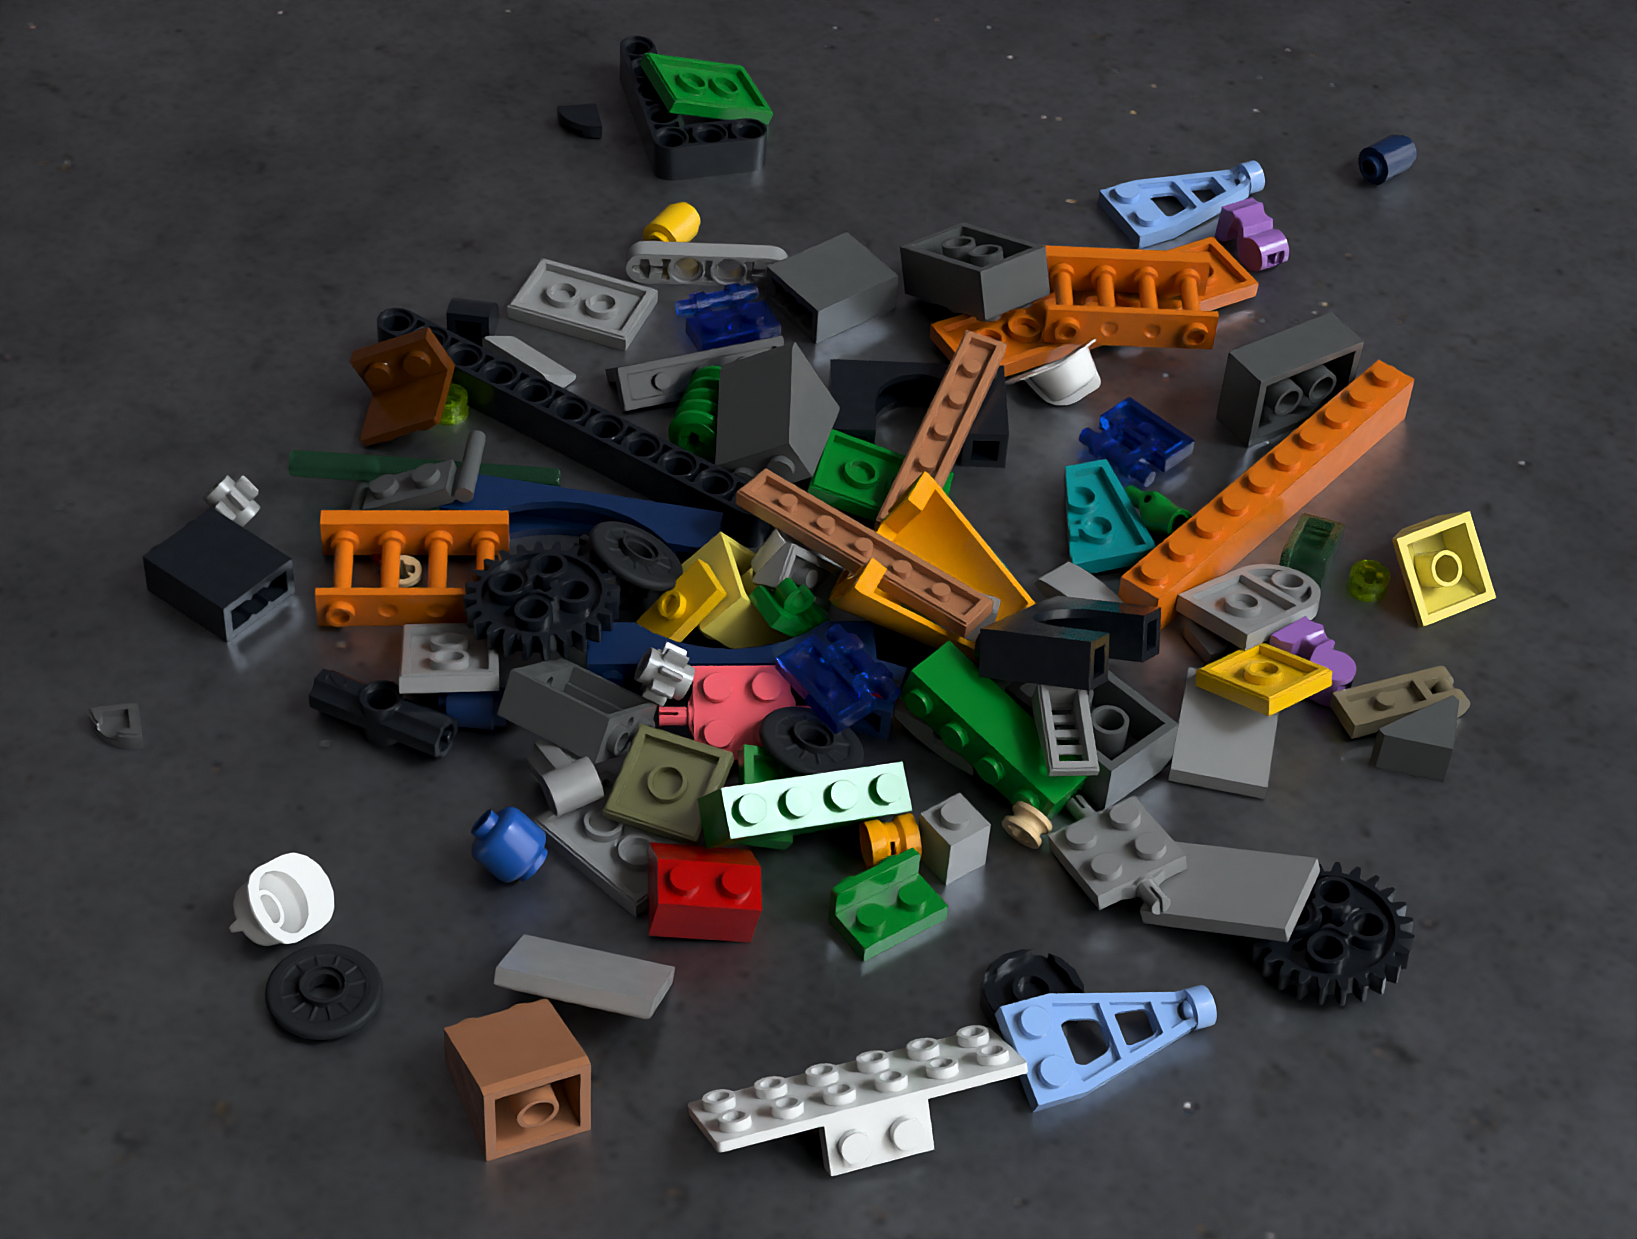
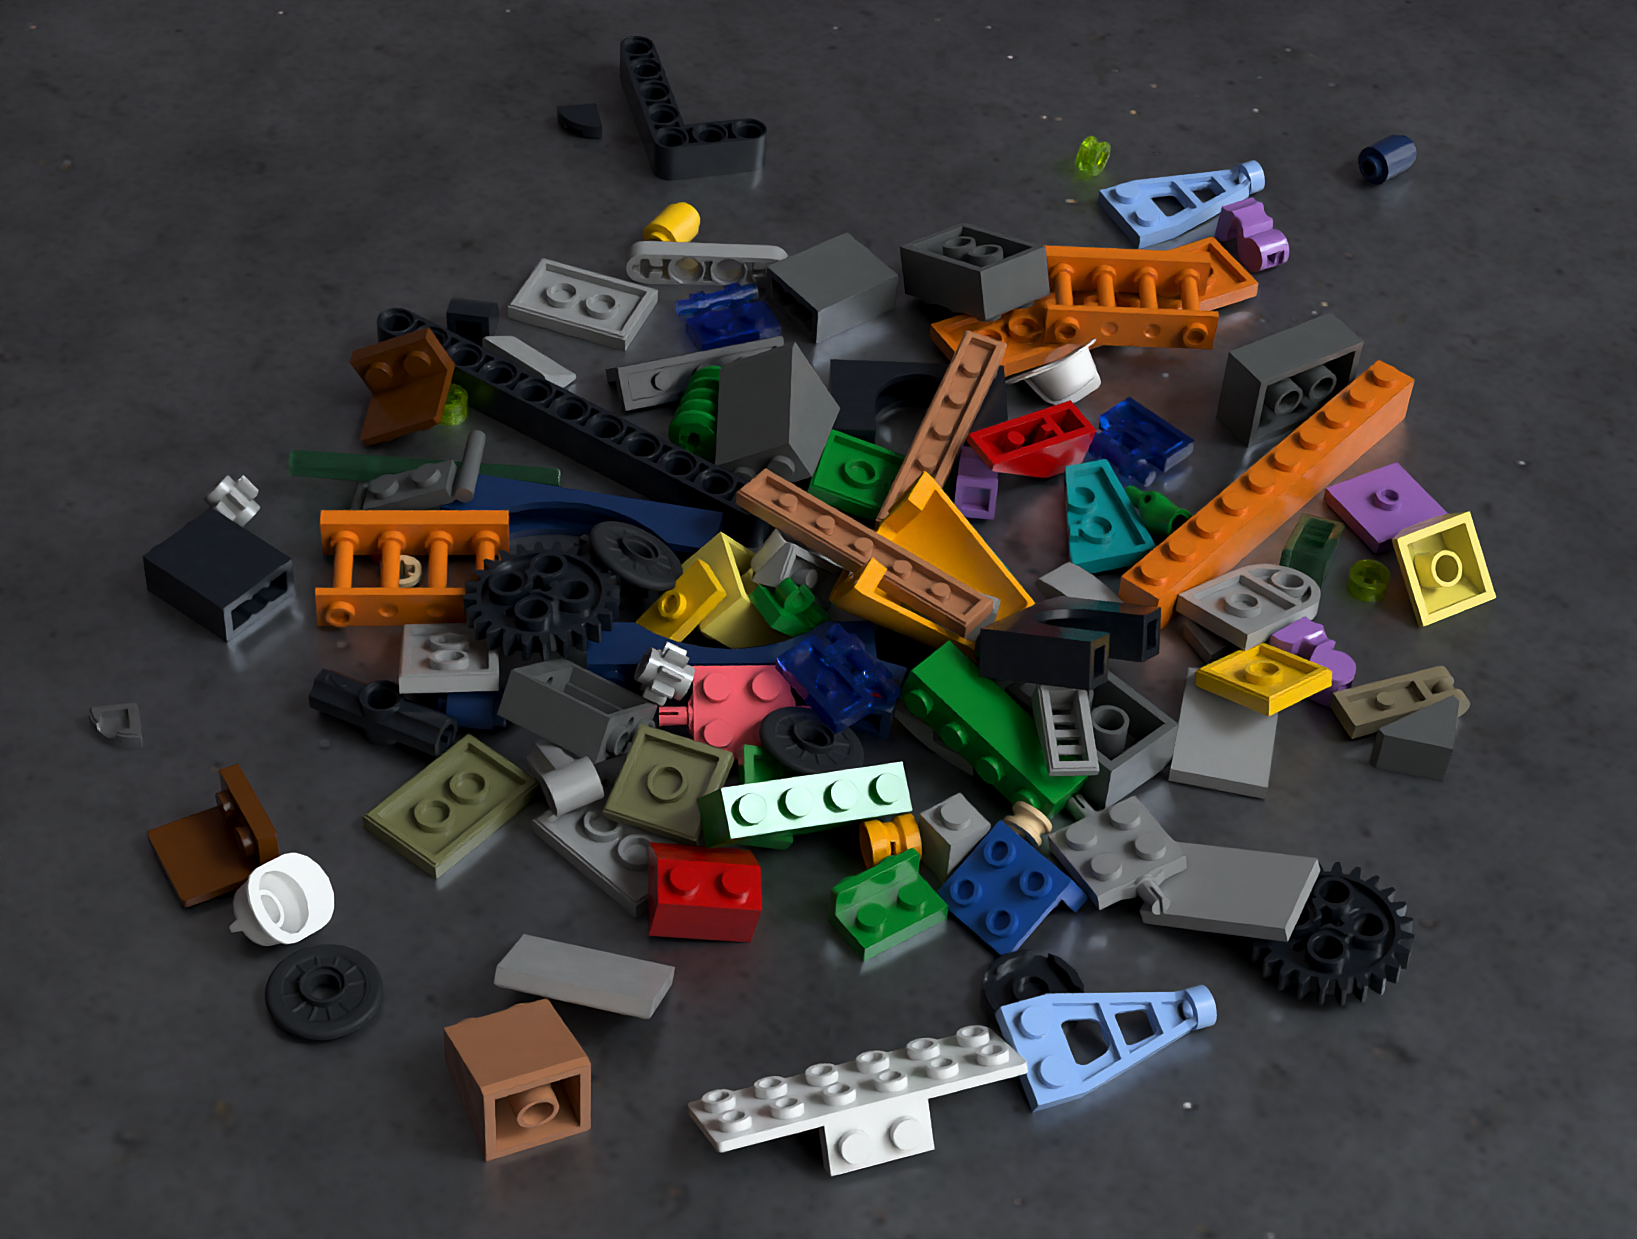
blue head [471,806,548,883] -> none
green tile [640,53,773,125] -> none
none -> reddish brown bracket [147,763,280,907]
none -> olive tile [363,733,541,880]
none -> blue bracket [937,820,1089,956]
none -> medium lavender leg [954,446,998,520]
none -> red slope [966,400,1097,478]
none -> clear neon green bush [1075,135,1111,176]
none -> medium lavender plate [1323,462,1448,554]

